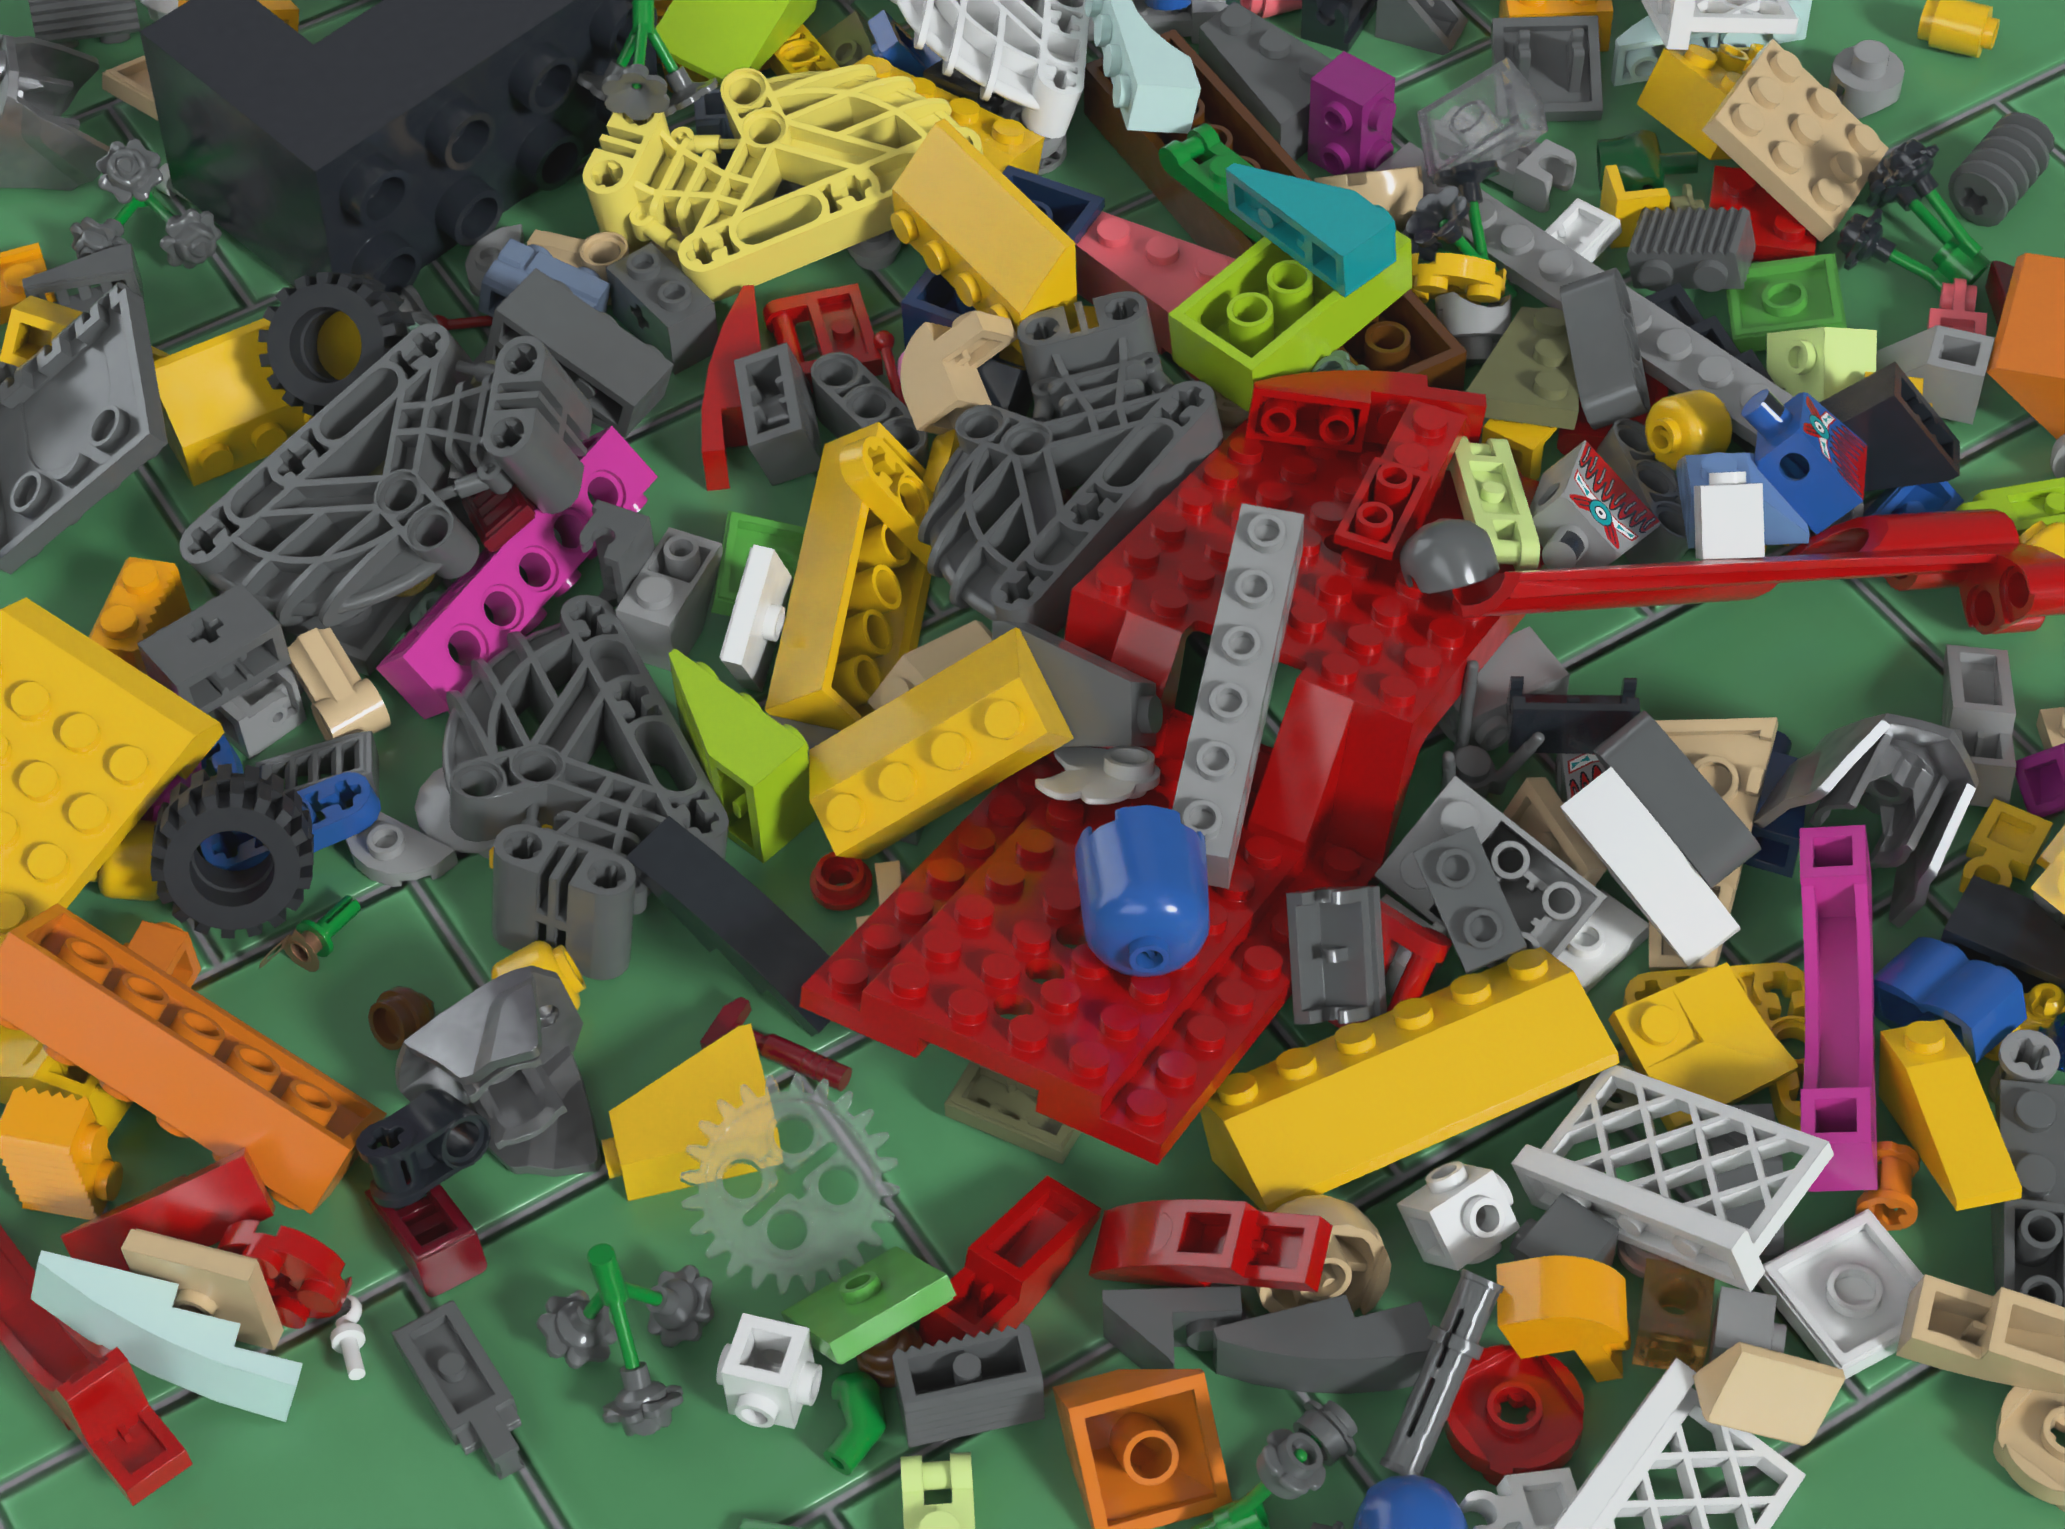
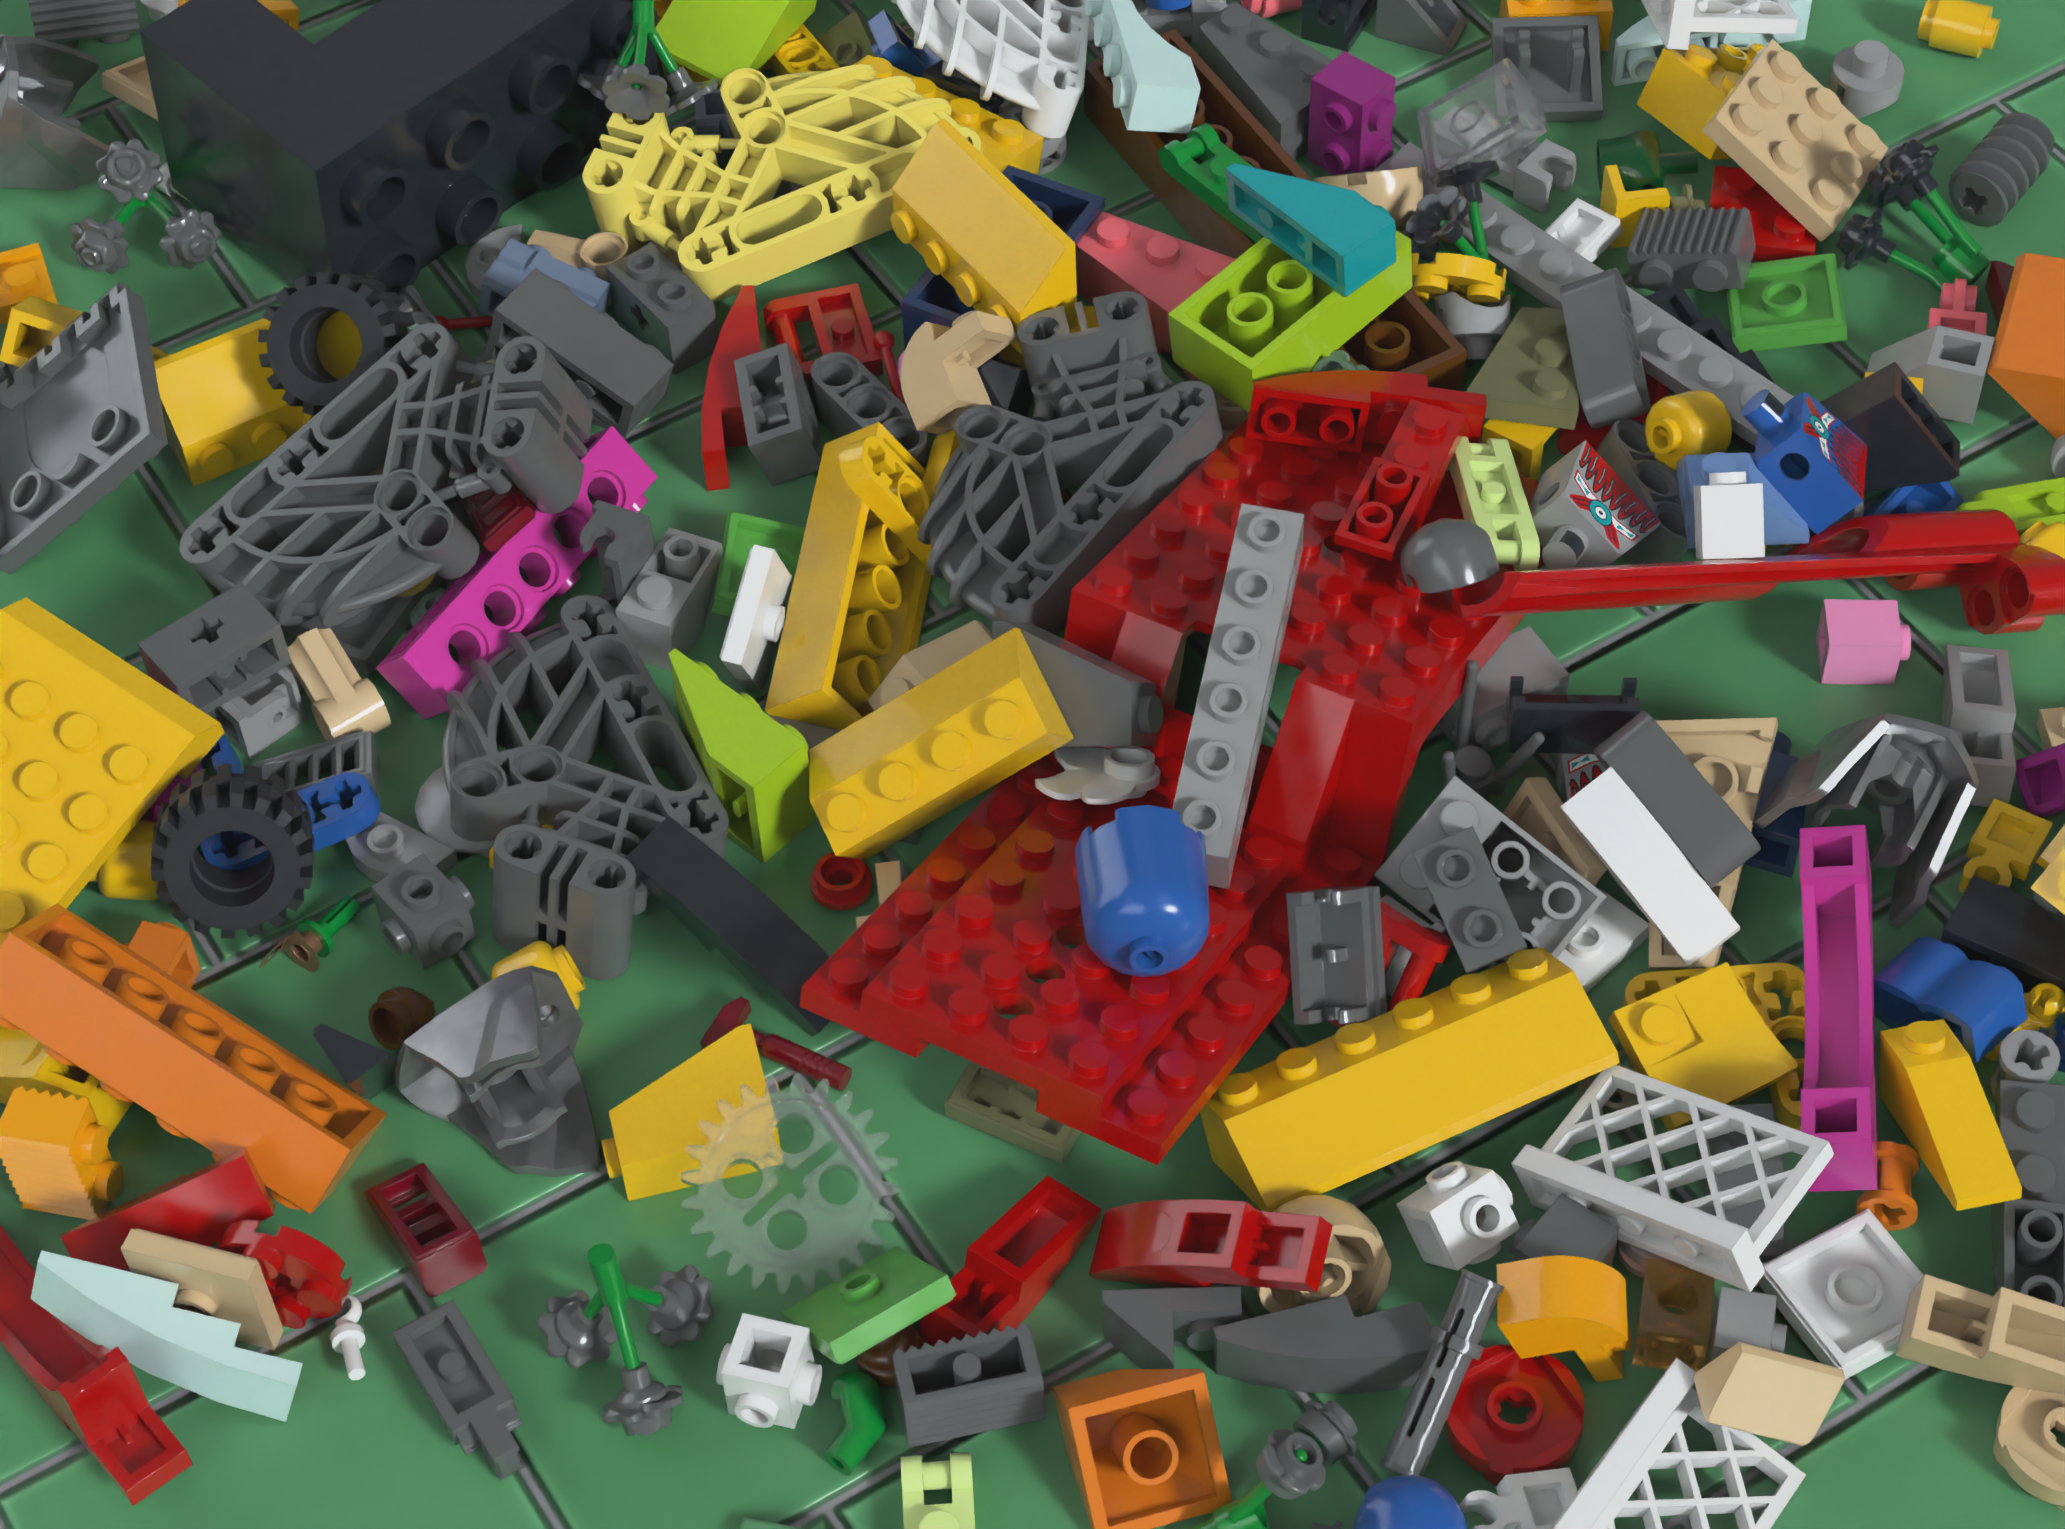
dark grey slope [22,243,145,313] -> none
light orange brick [89,557,191,676] -> none
black piece [356,1089,491,1208] -> none
light grey plate [847,229,901,270] -> none
yellowish green brick [1766,327,1877,402] -> none
none -> black slope [312,1024,397,1100]
none -> dark grey brick [371,853,476,970]
none -> bright pink brick [1816,599,1911,685]

